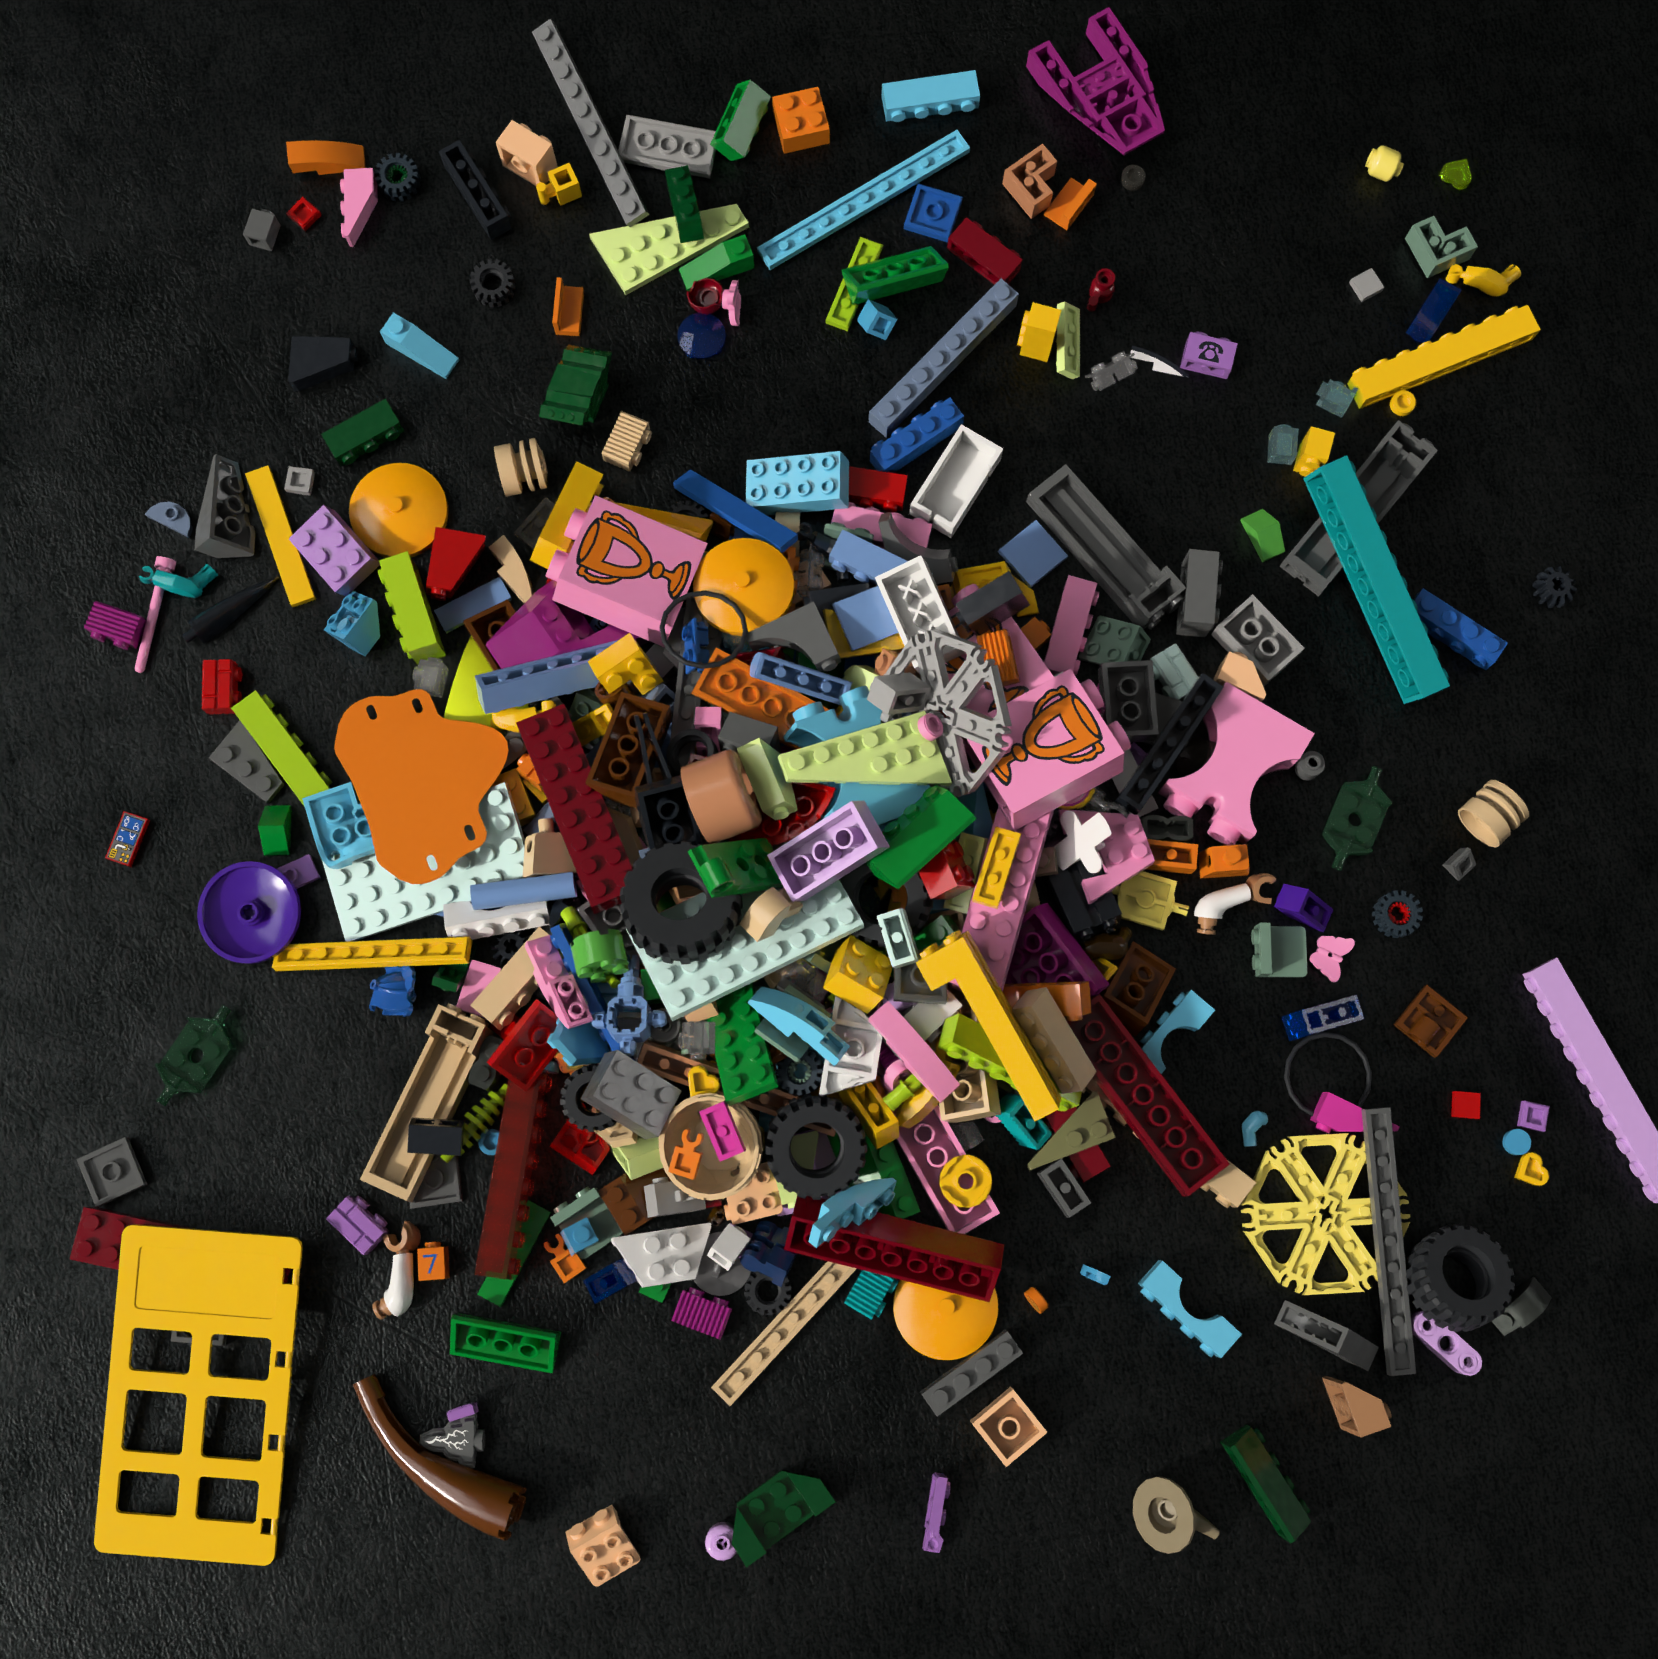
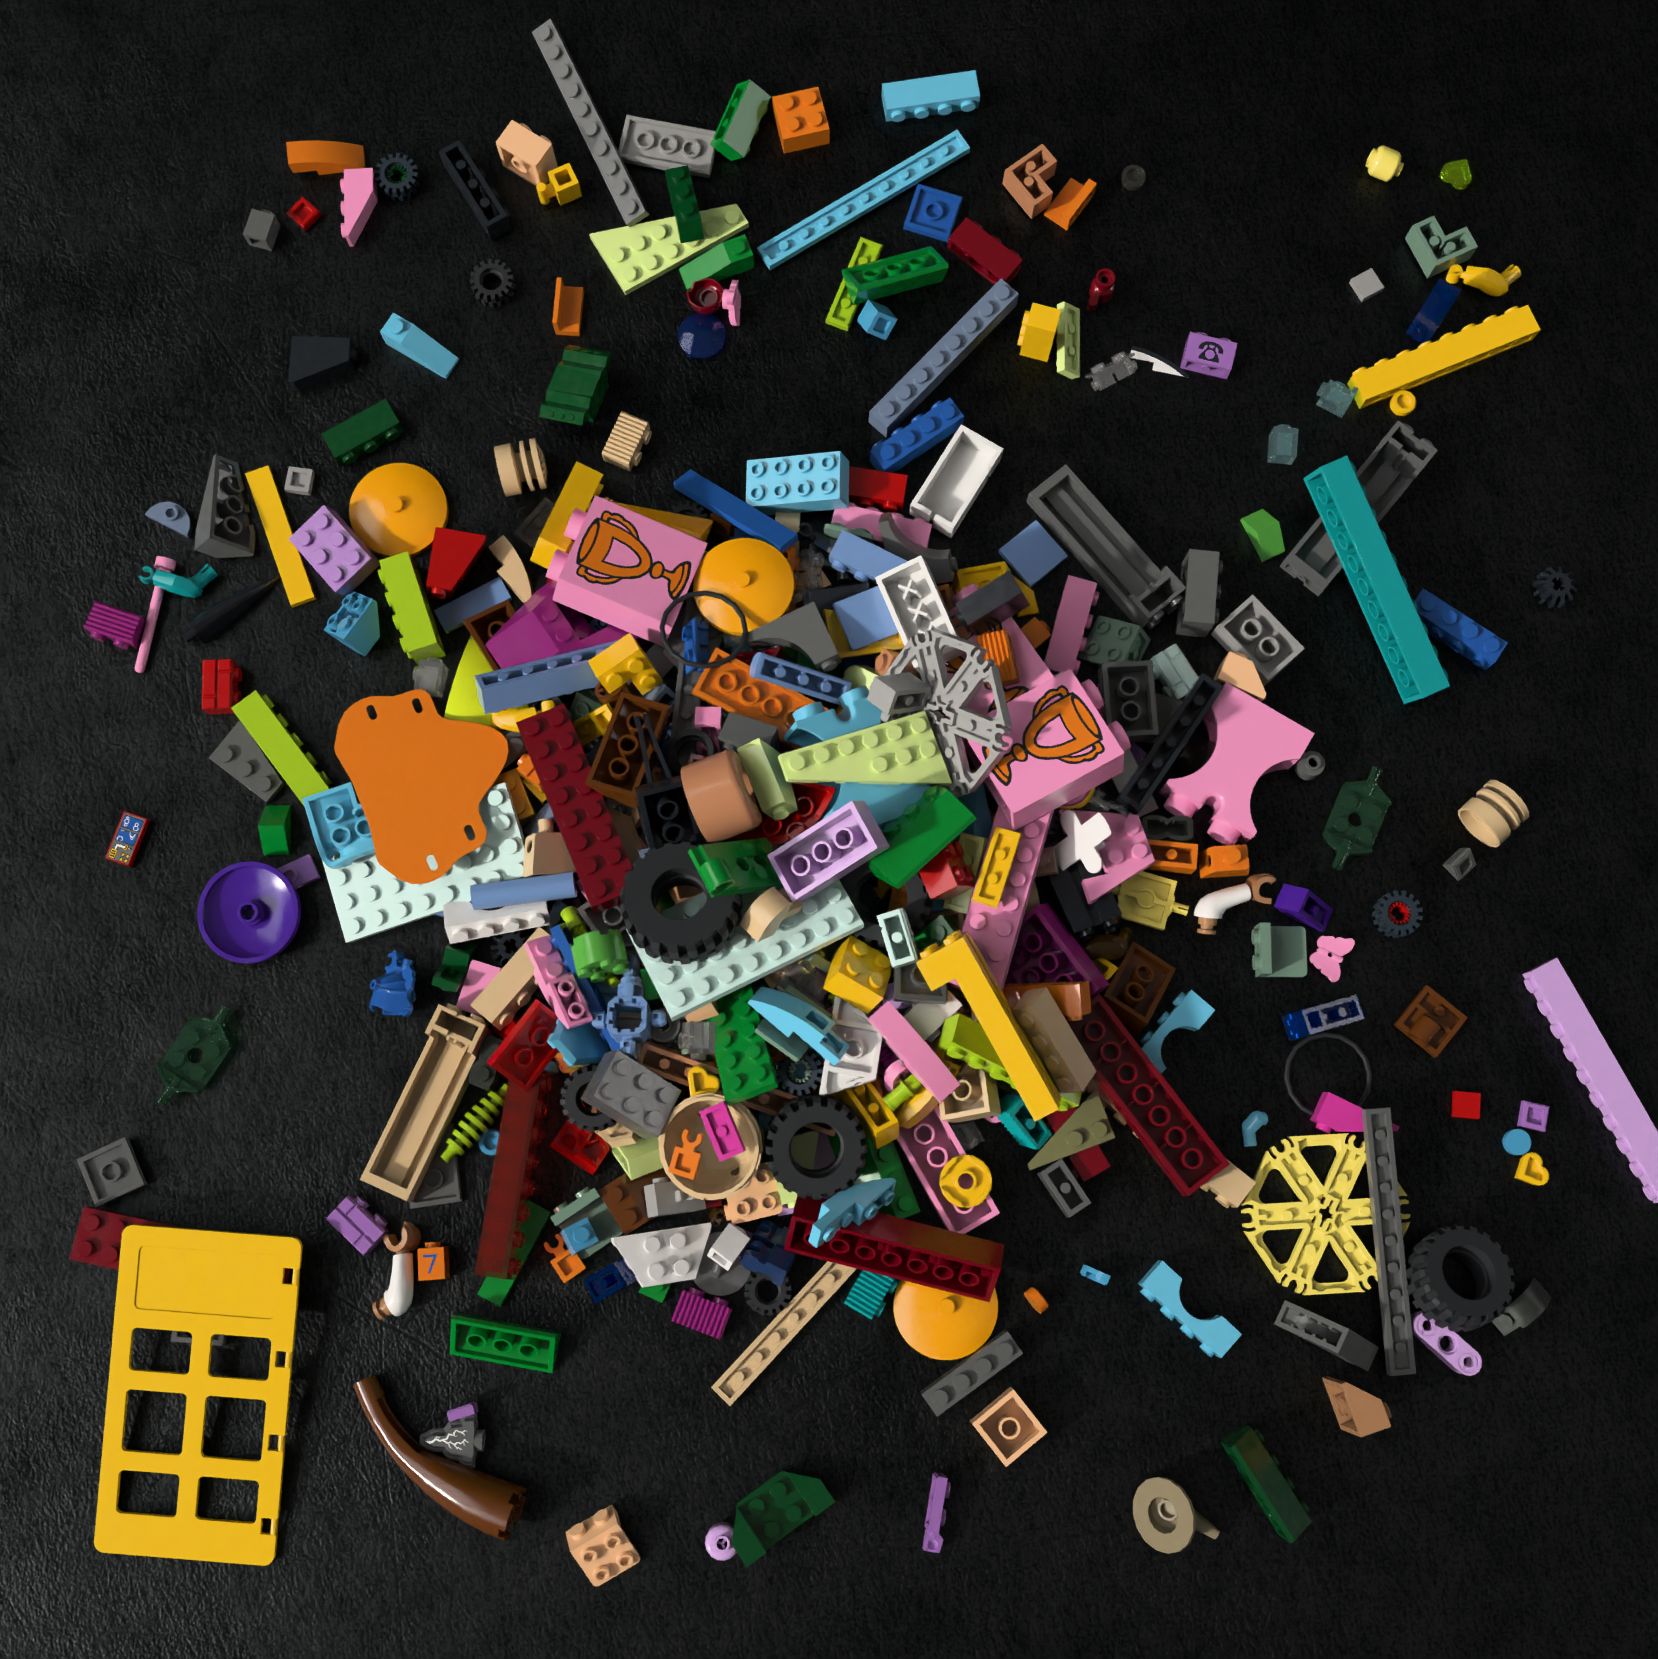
yellow tile [272,937,472,971] -> none
black hinge [407,1117,465,1156] -> none
bright pink tile [918,713,943,741] -> none
magenta wedge [1026,7,1165,155] -> none
yellow brick [1293,426,1335,477] -> none

